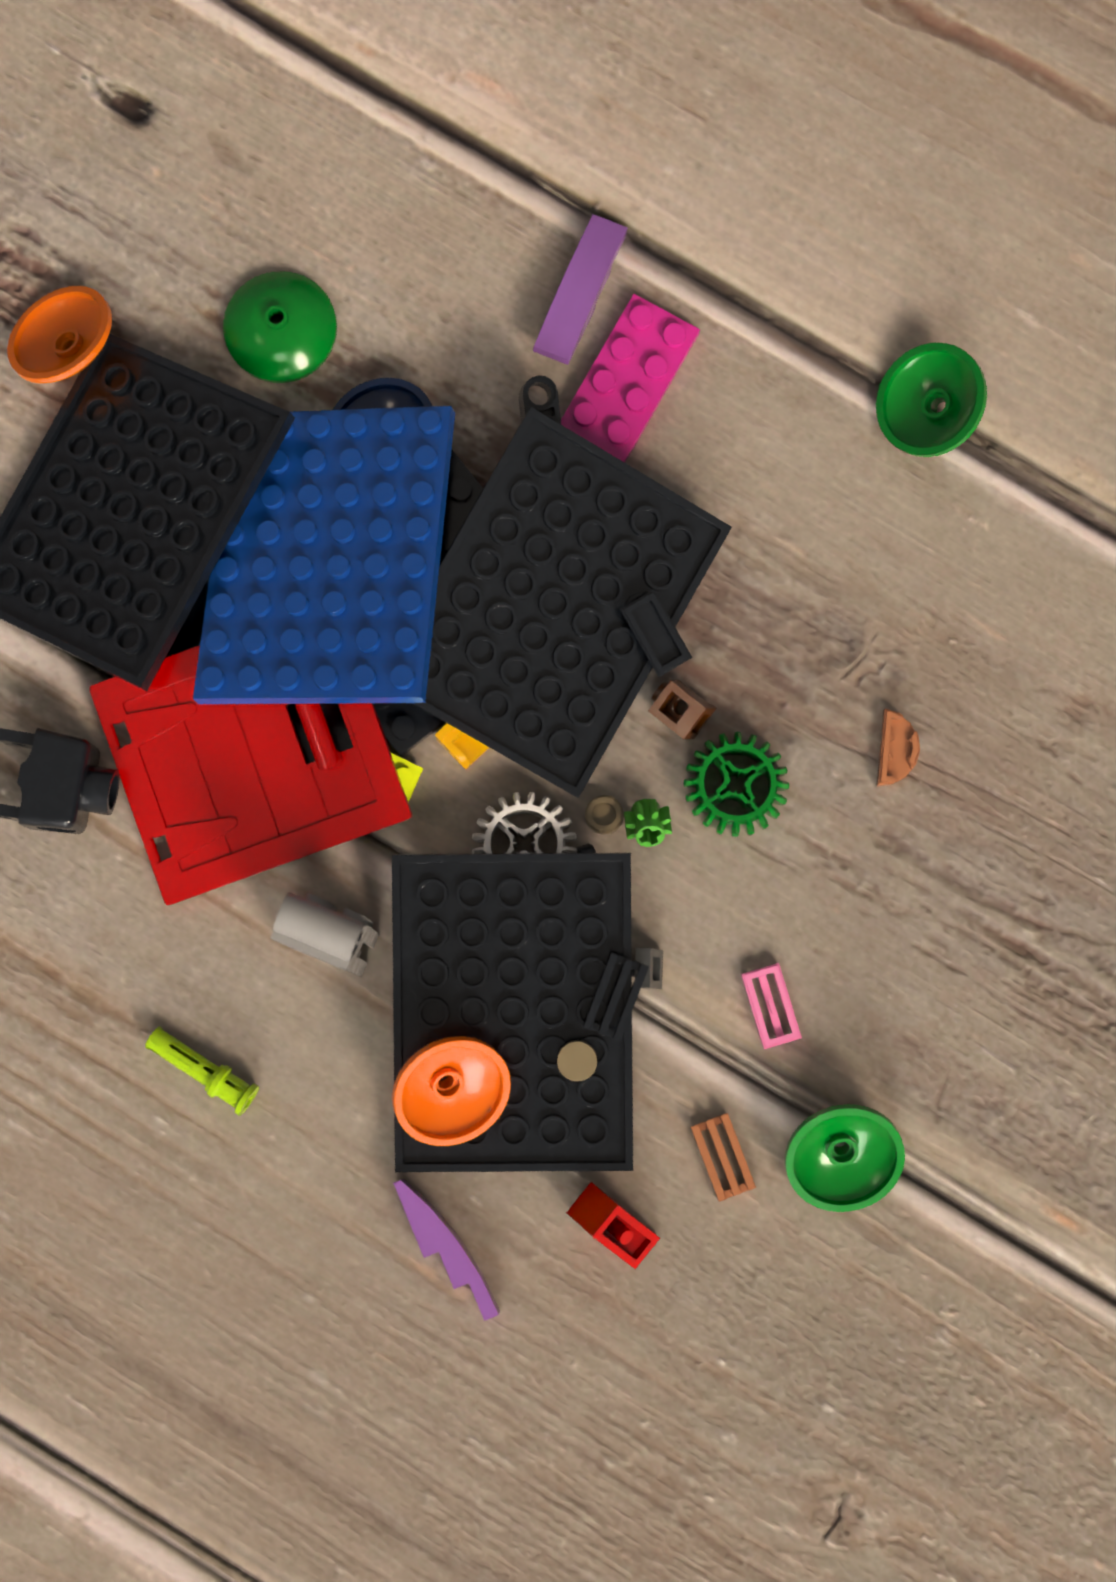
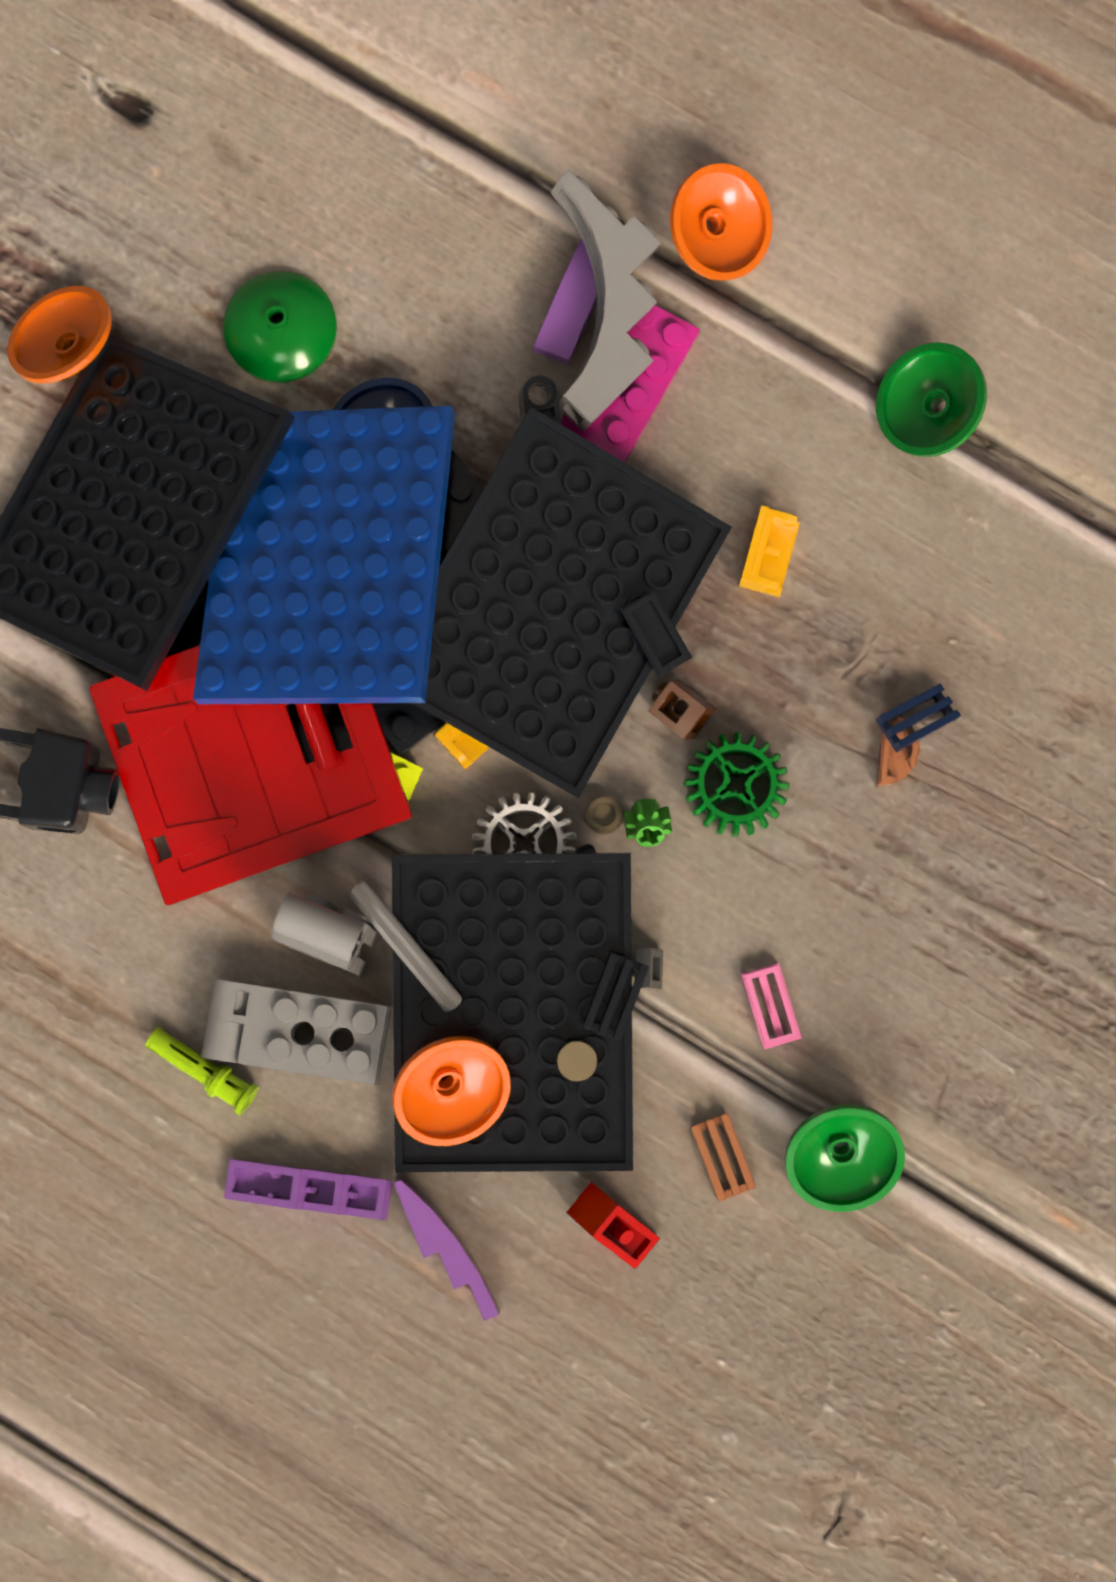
none -> light grey hinge [201,979,391,1085]
none -> medium lavender slope [224,1159,393,1220]
none -> light grey axle [348,880,462,1013]
none -> light grey arch [550,170,661,432]
none -> orange dish [670,163,773,281]
none -> yellow hinge [739,505,800,597]
none -> dark blue tile [876,683,961,753]

